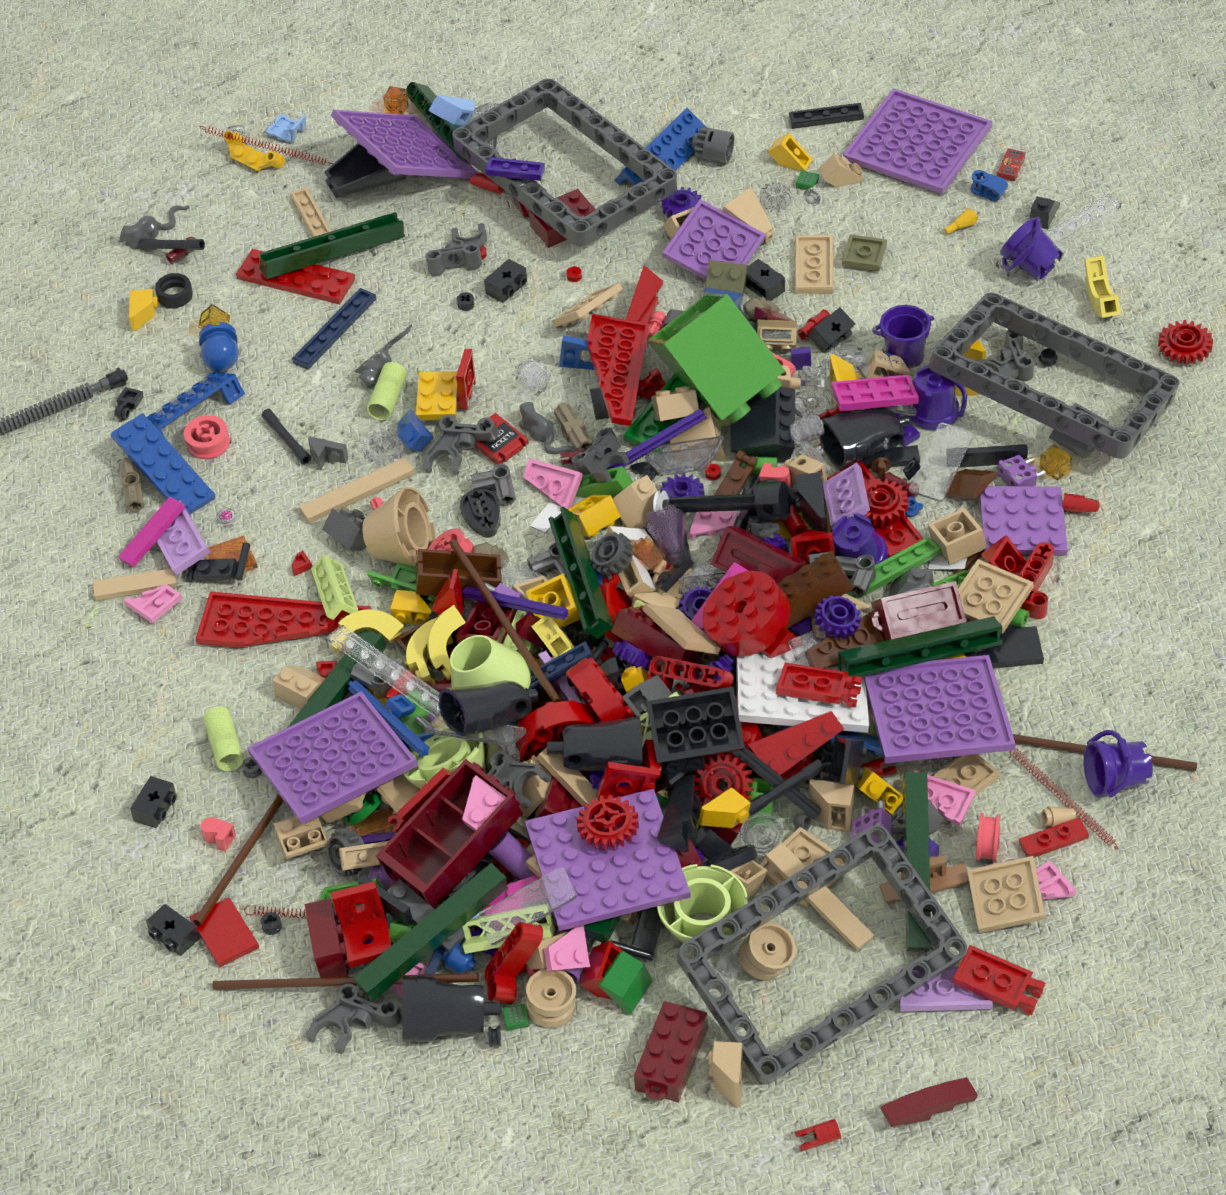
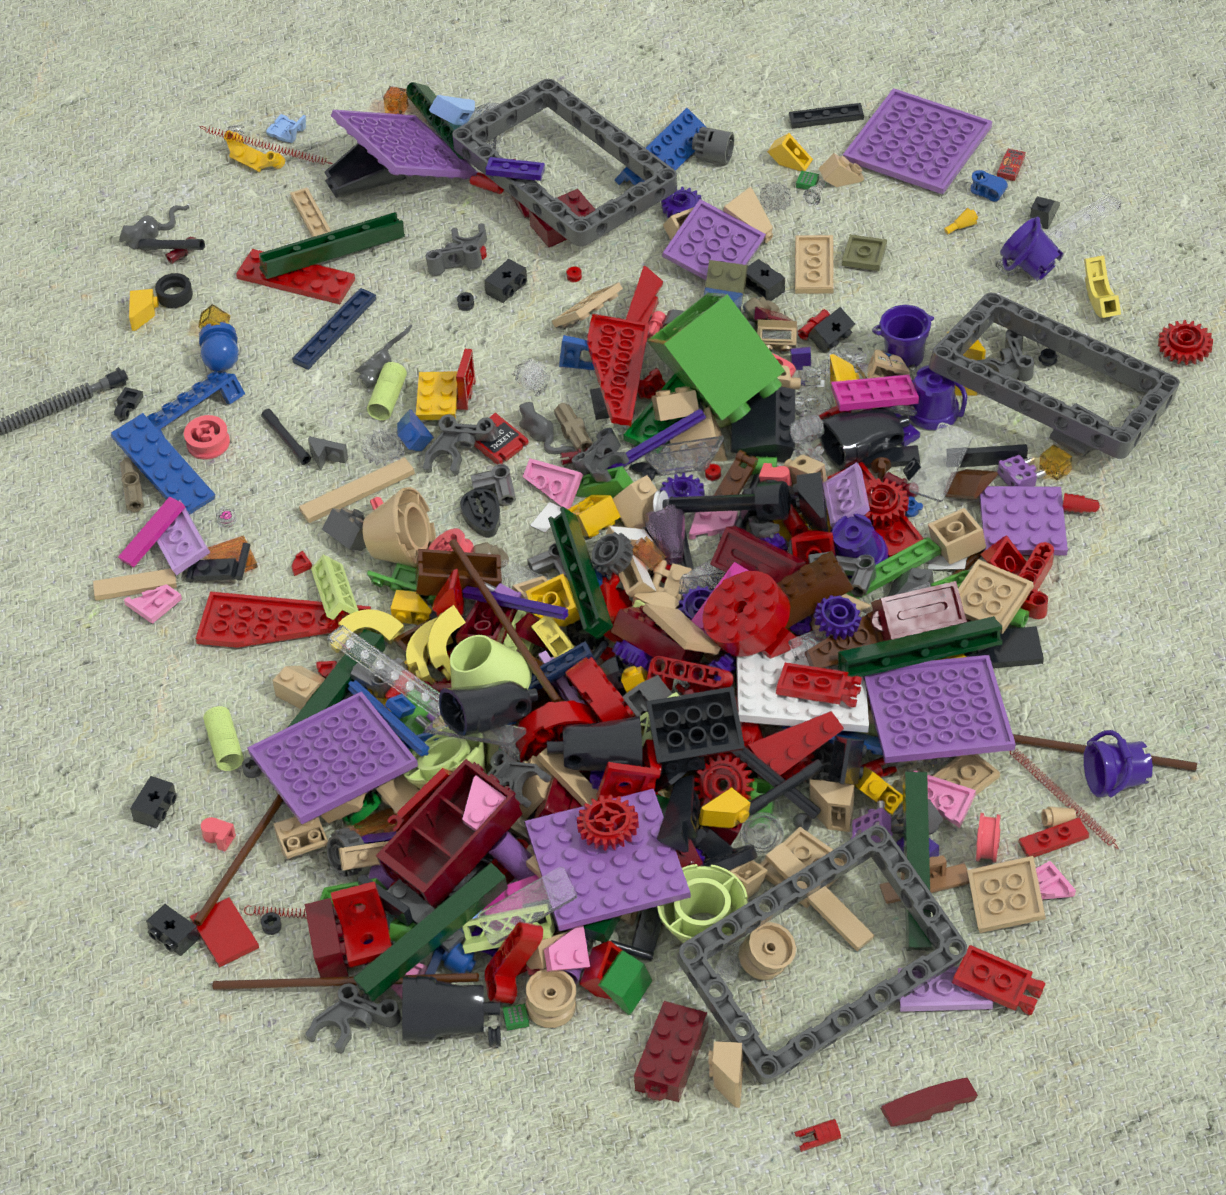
black plate [655,554,694,593] -> none

